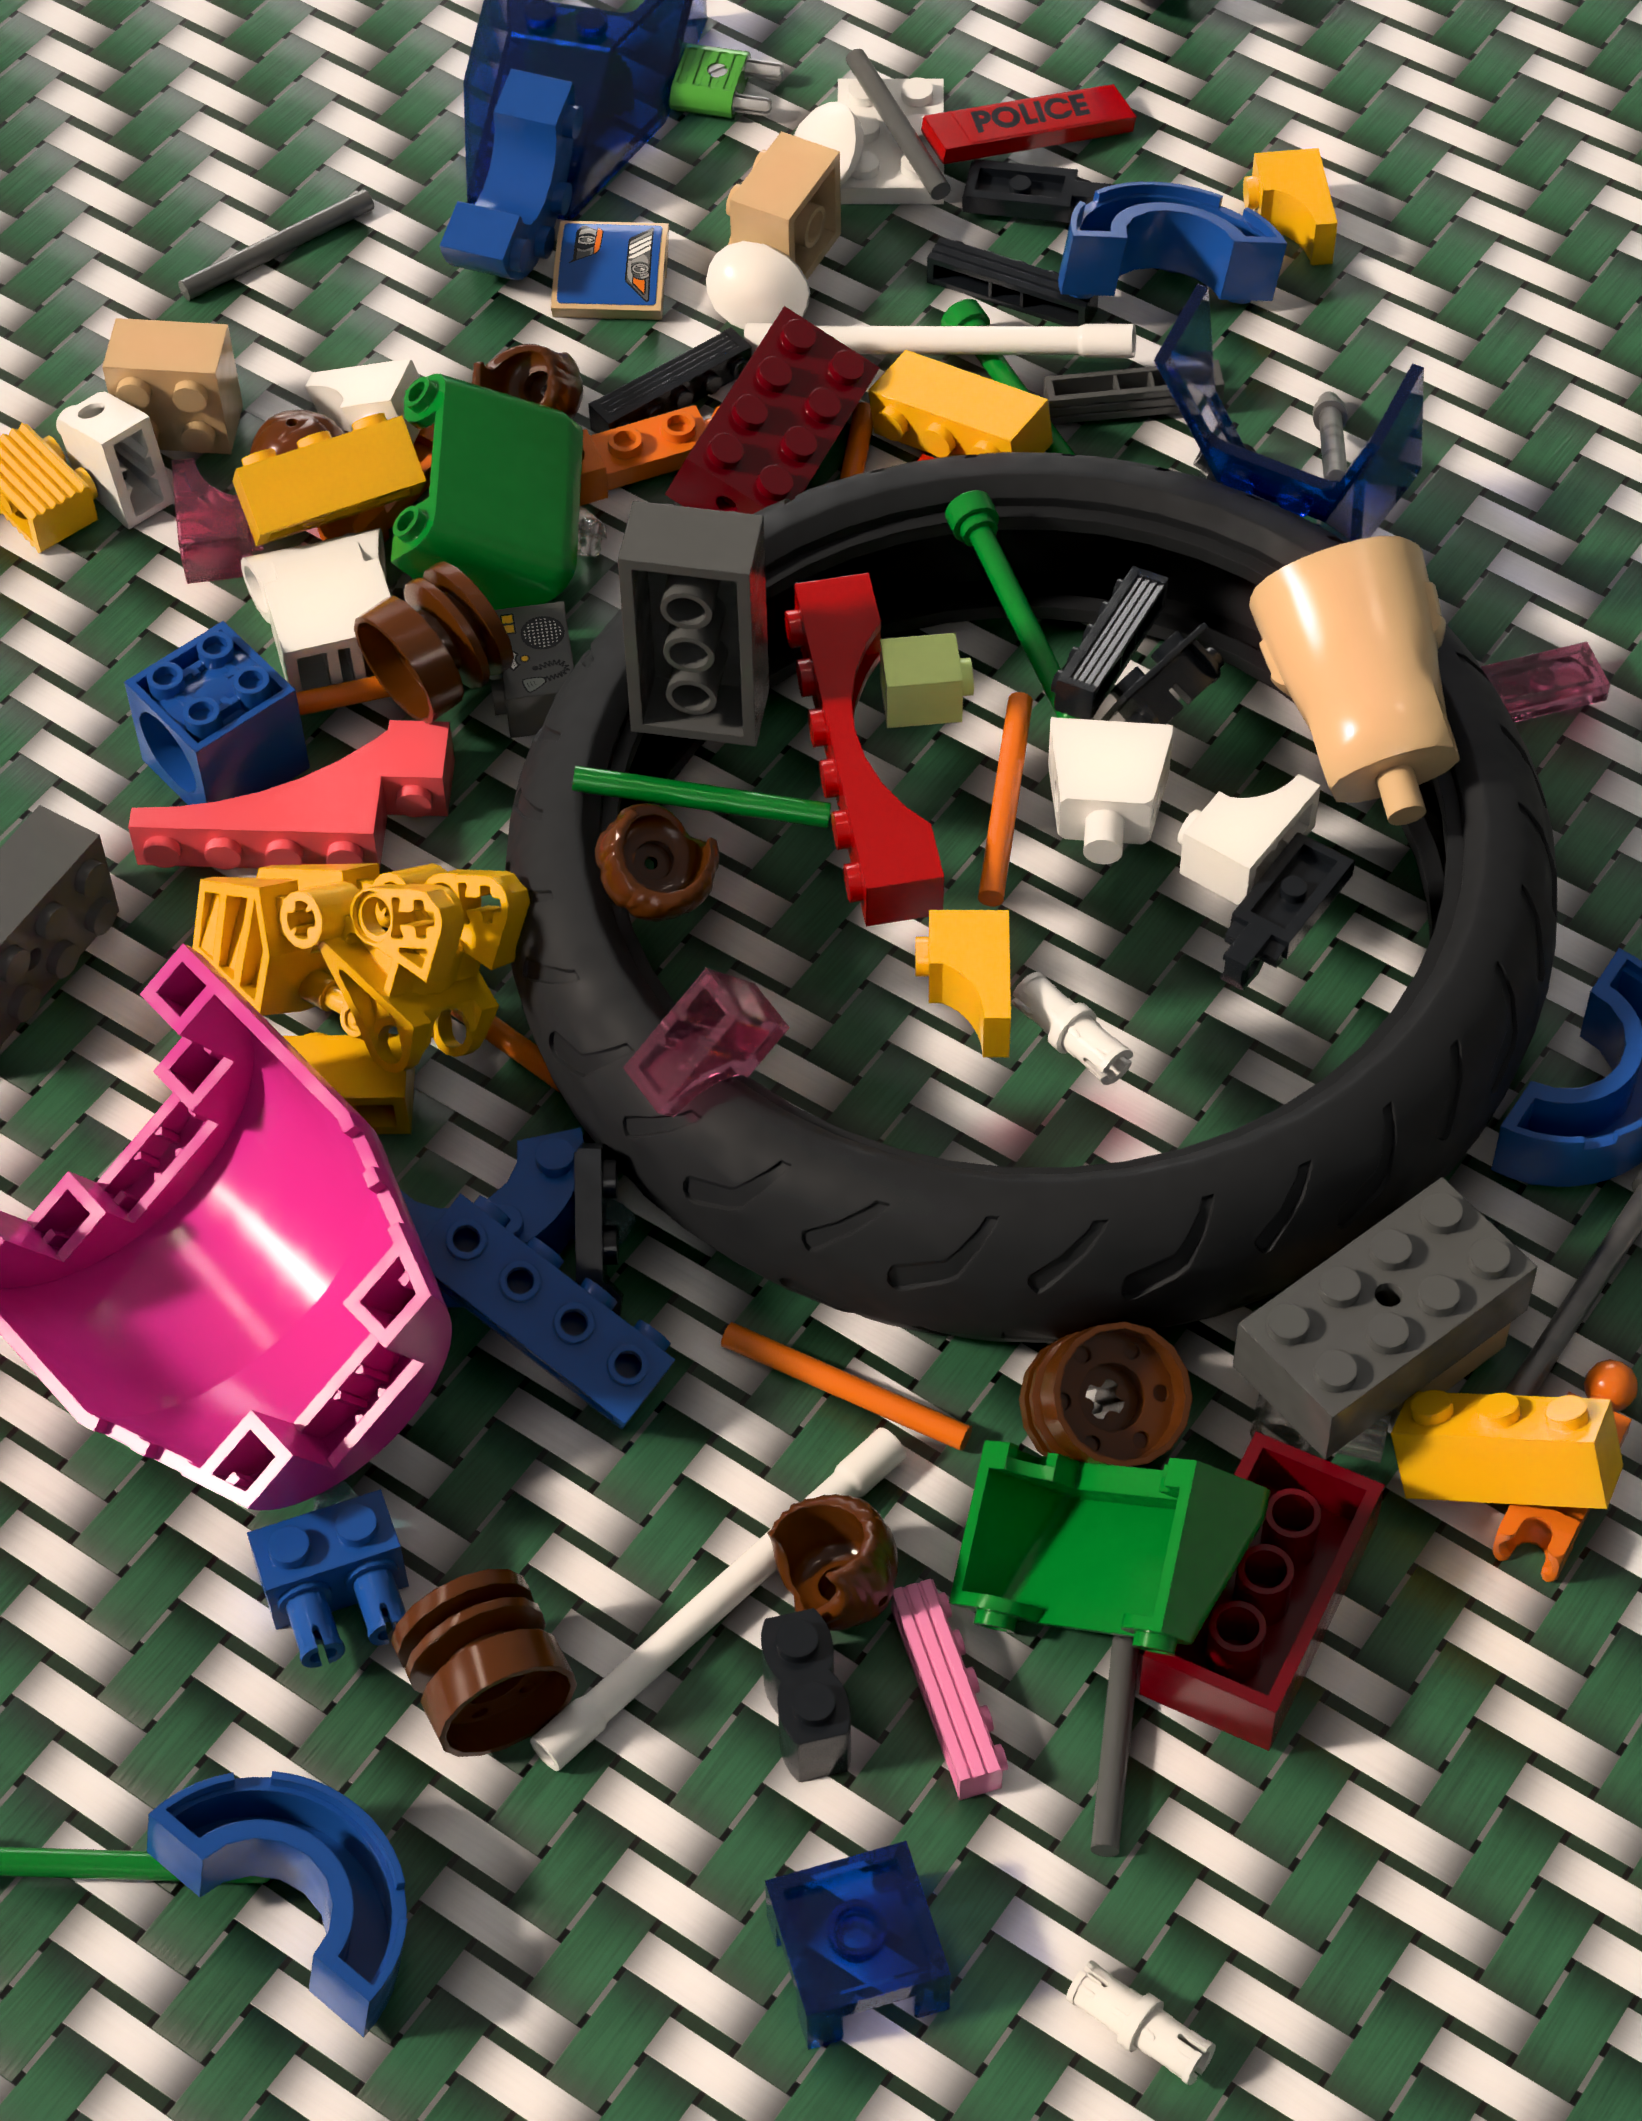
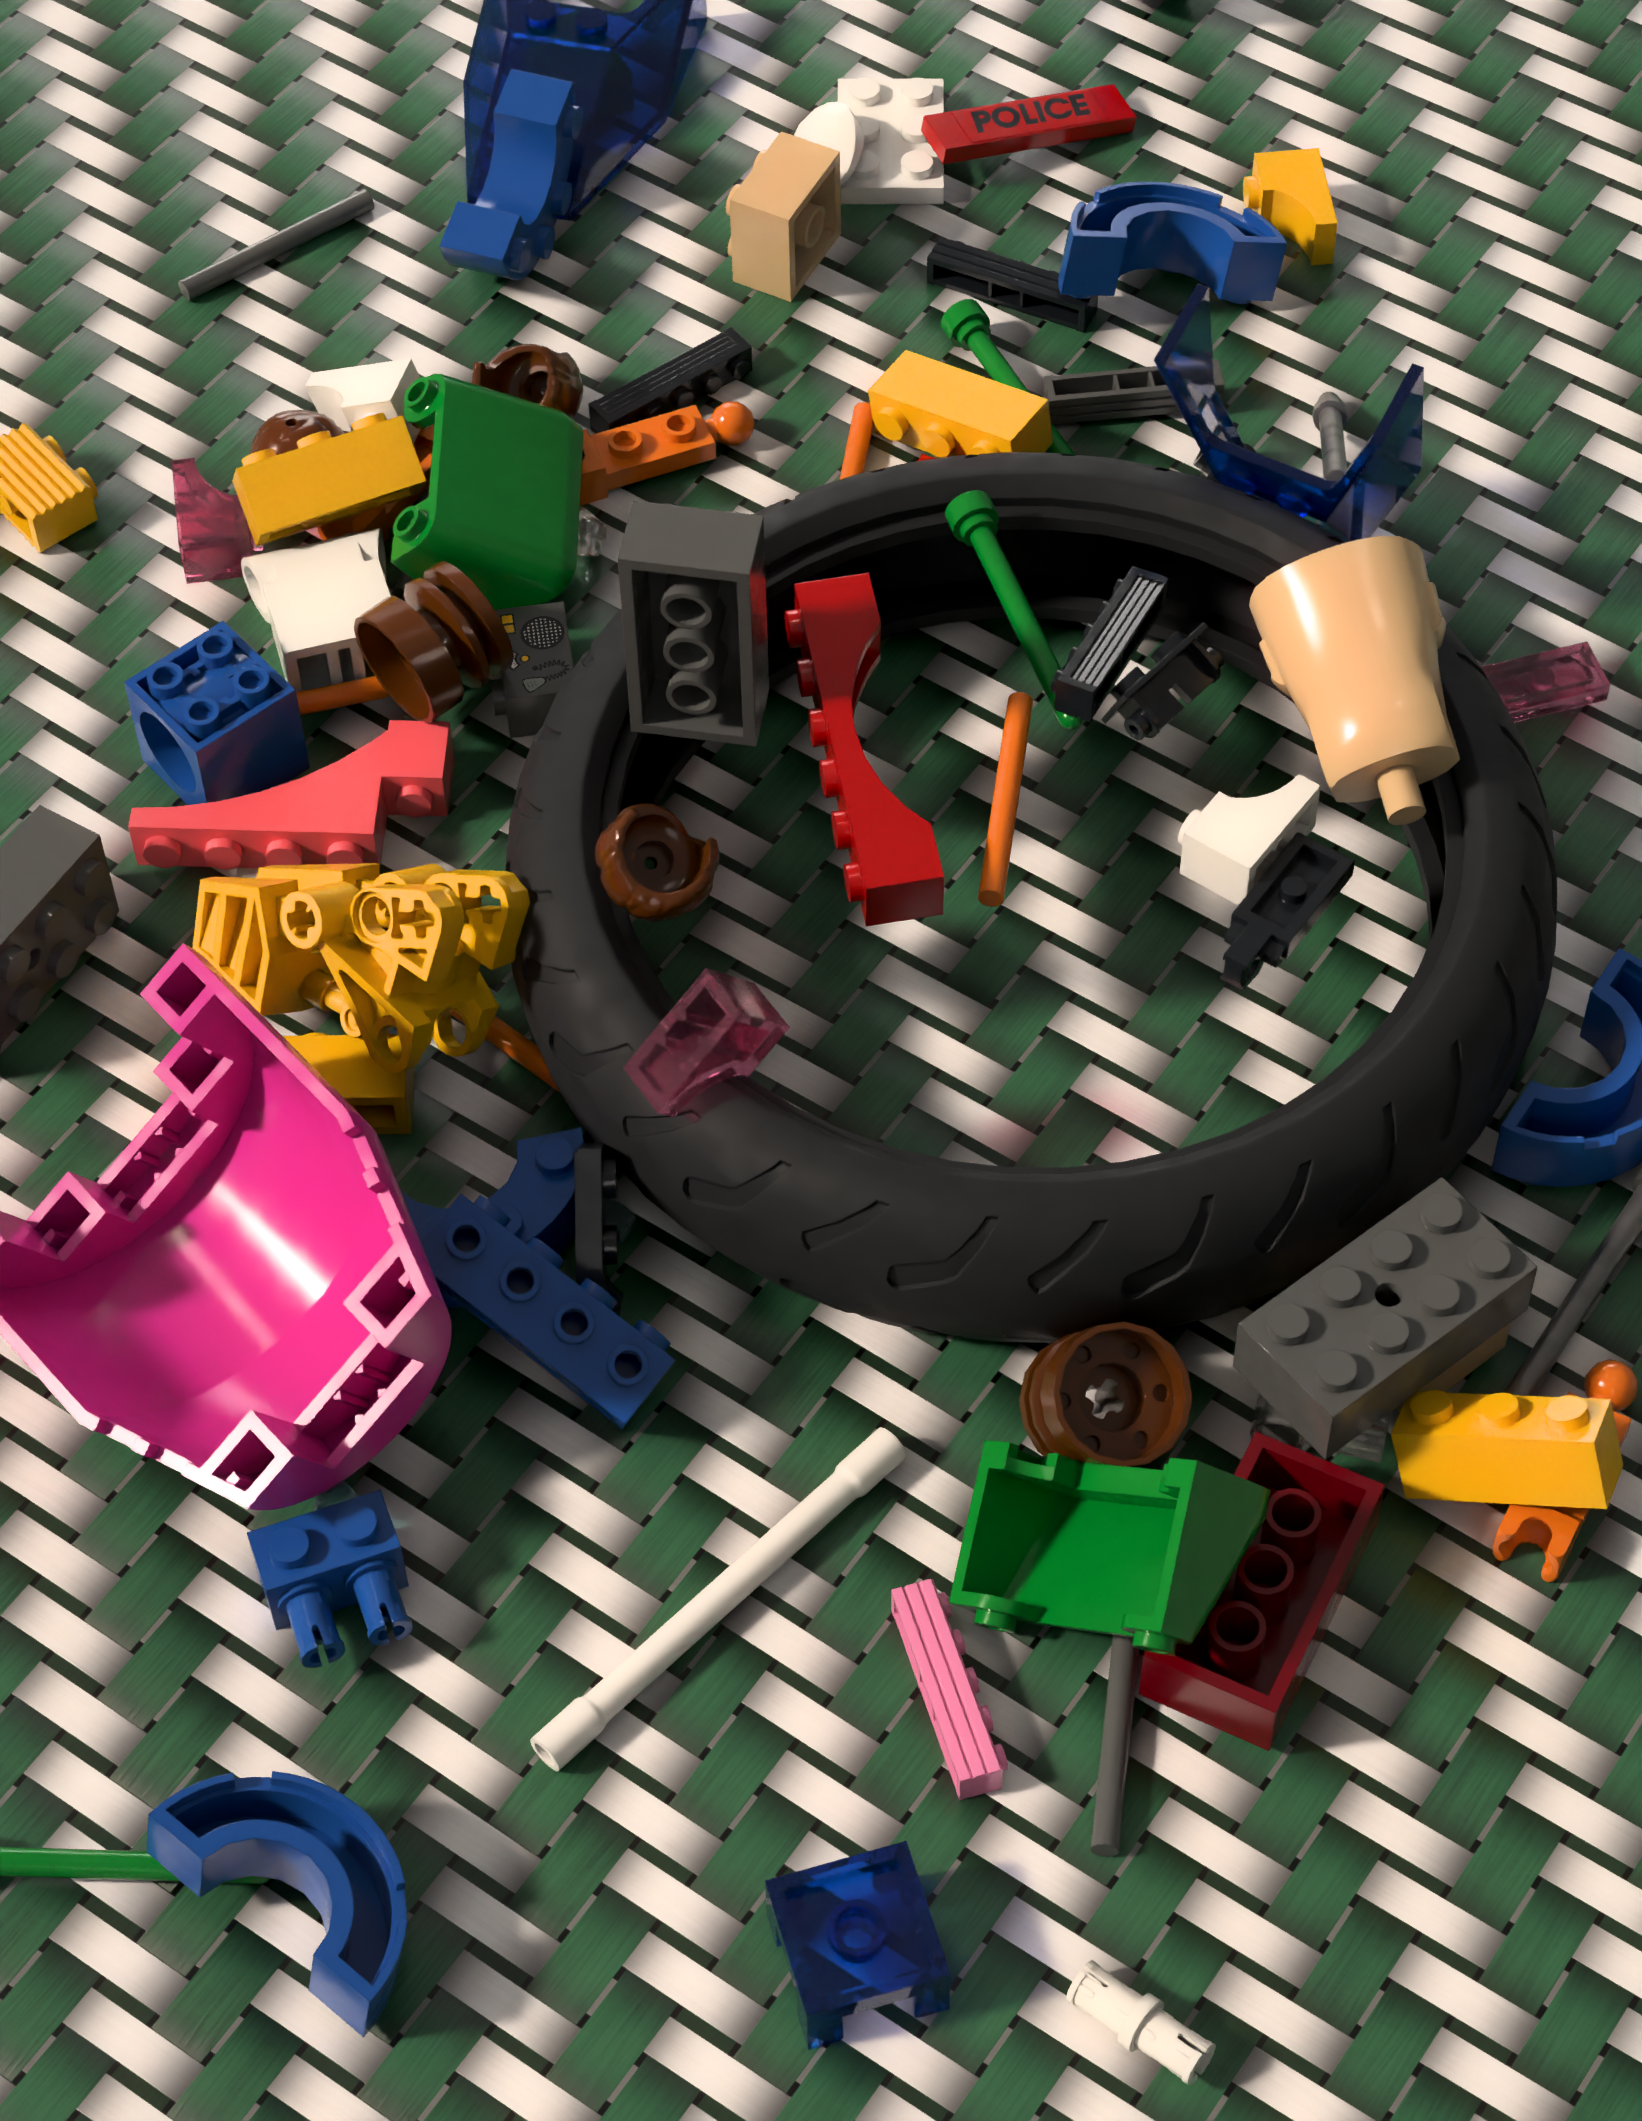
white torso [56,392,176,529] -> none
tan brick [102,318,243,454] -> none
reddish brown wheel [391,1569,577,1757] -> none
slope [551,221,669,320] -> none
green bar [572,765,831,828] -> none
dark red brick [665,306,880,514] -> none
bright green piece [670,43,784,119] -> none
white hat [706,241,810,330] -> none
orange bar [721,1322,972,1451] -> none
white piece [744,323,1136,358] -> none
black brick [761,1608,851,1782] -> none
reddish brown piece [767,1494,898,1631] -> none
dark grey bar [846,49,951,200] -> none
yellowish green brick [880,633,974,728] -> none
yellow arch [915,910,1011,1058] -> none
black hinge [962,159,1115,223] -> none
white pin [1012,972,1133,1085] -> none
white torso [1048,717,1173,864] -> none

